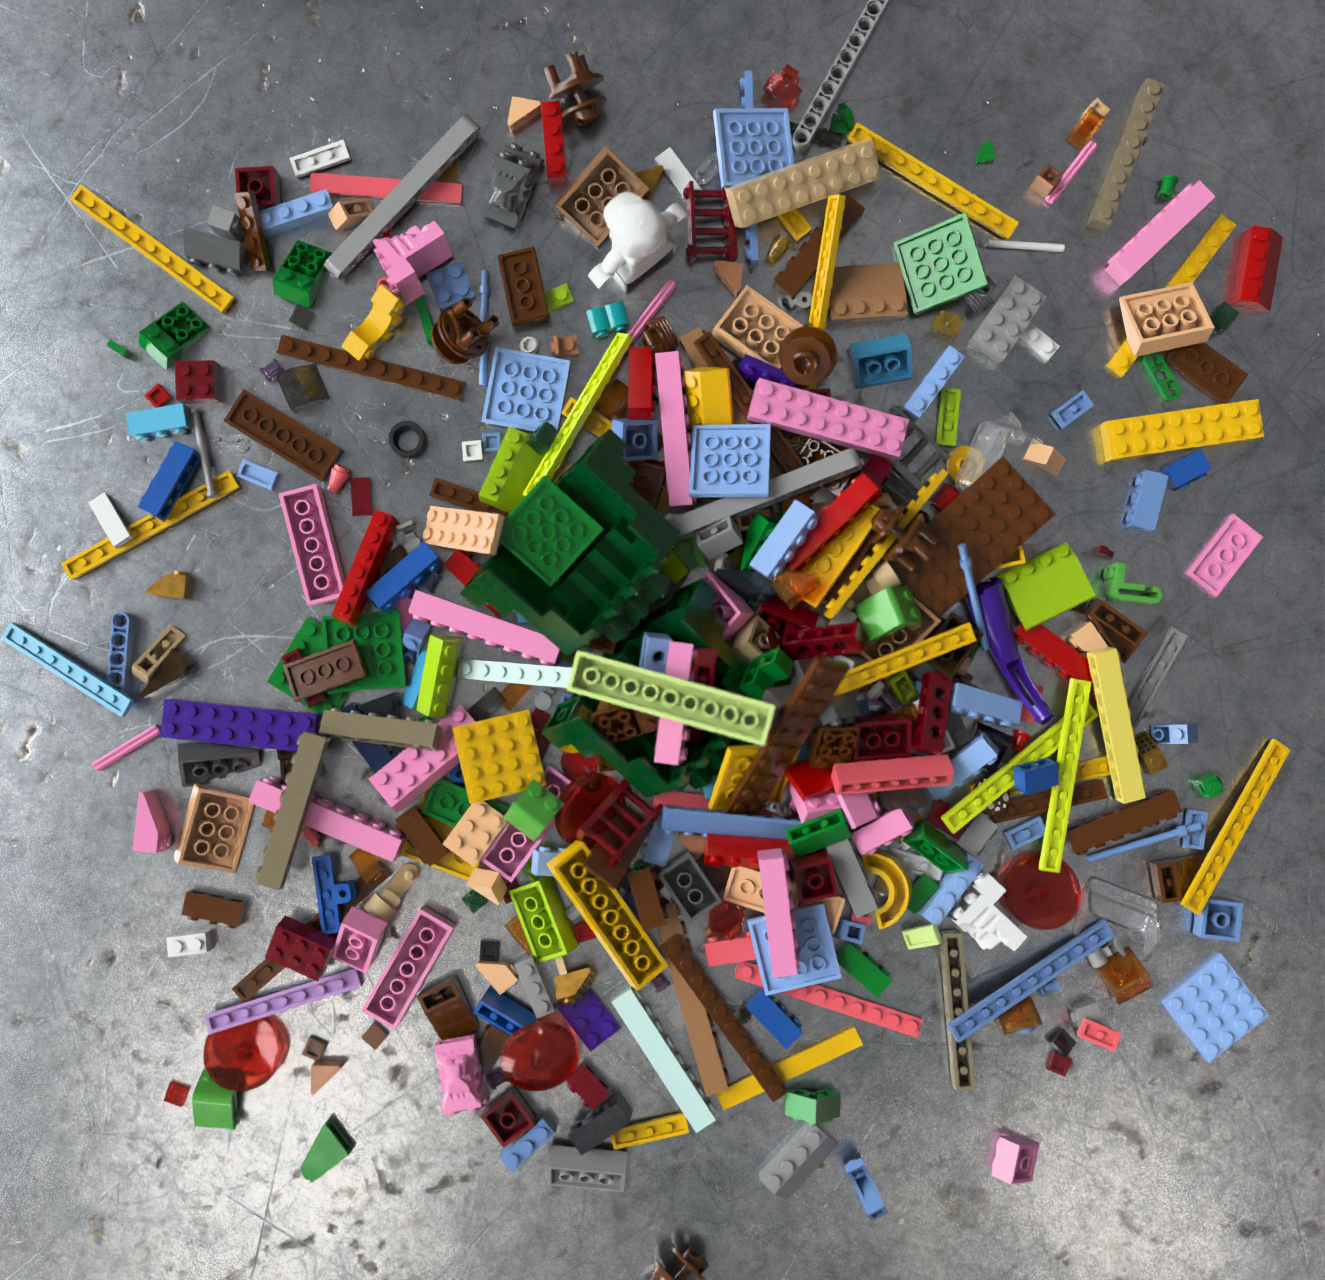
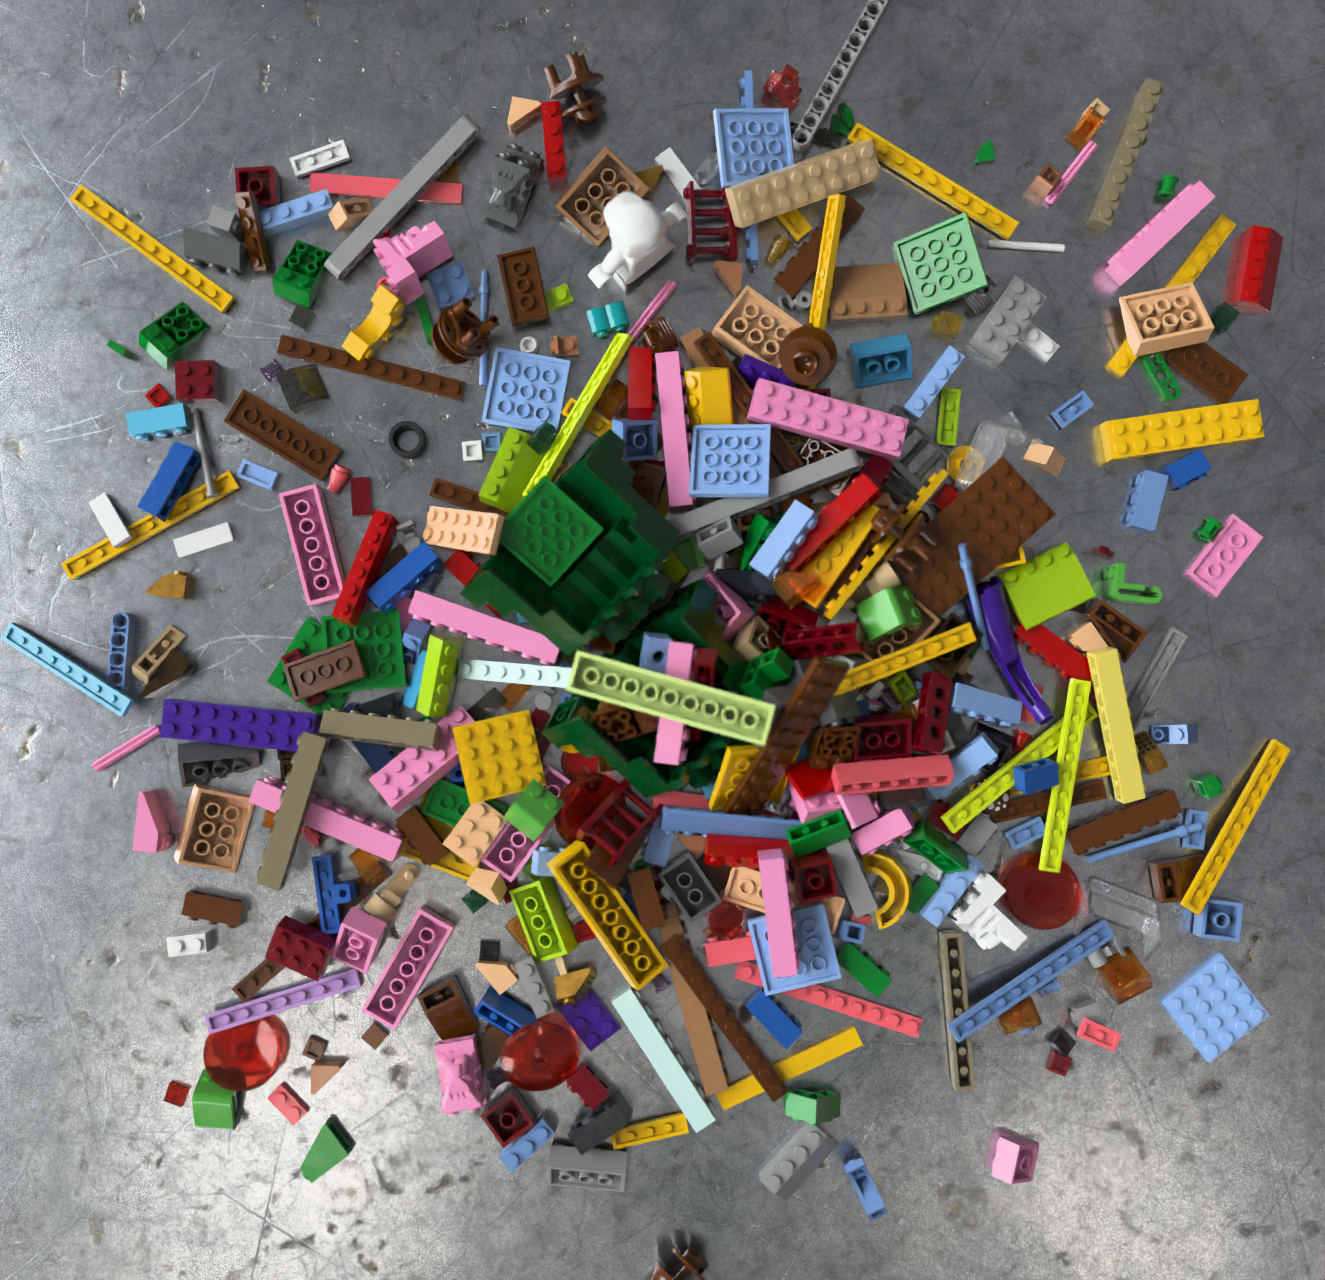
yellowish green tile [902,924,943,950] -> none
none -> white tile [173,522,235,558]
none -> coral plate [267,1083,309,1126]
none -> green bush [1197,517,1223,543]

